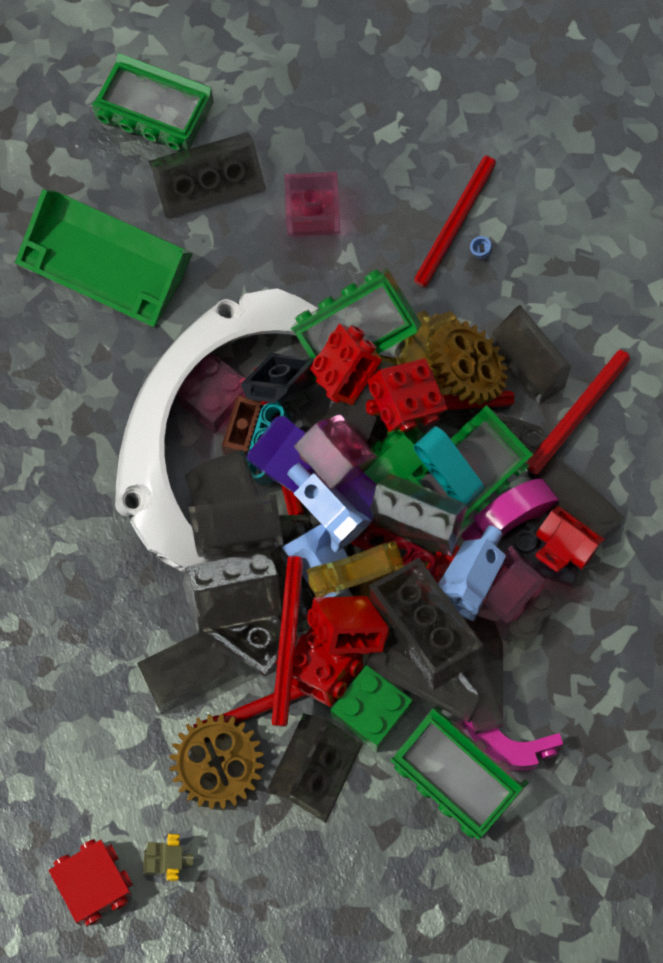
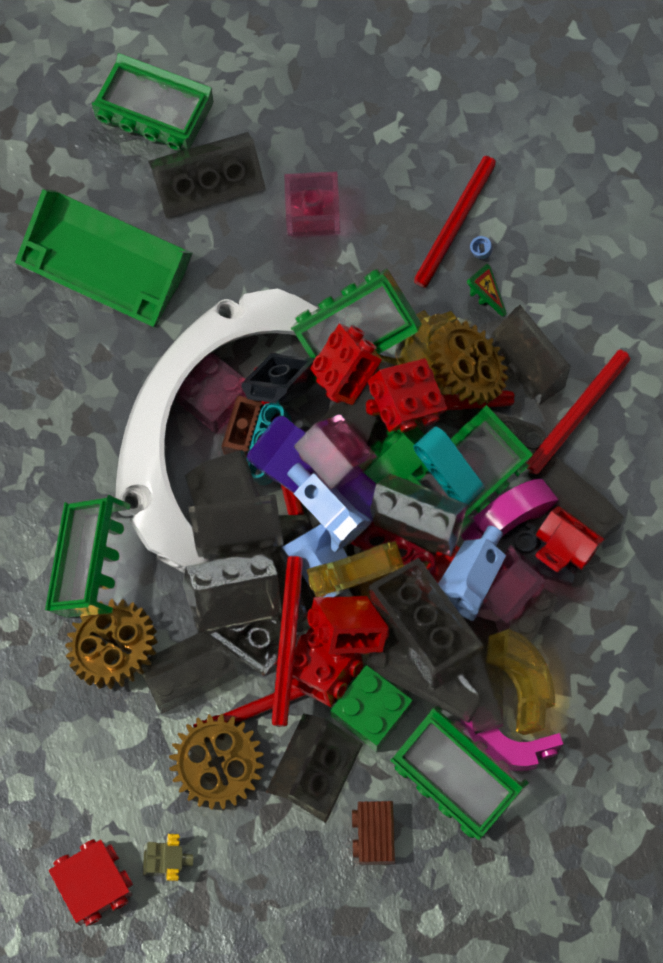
none -> green window [45,494,131,618]
none -> pearl gold gear [65,599,158,689]
none -> copper brick [352,801,395,865]
none -> green piece [467,264,507,317]
none -> clear yellow arch [487,629,555,735]

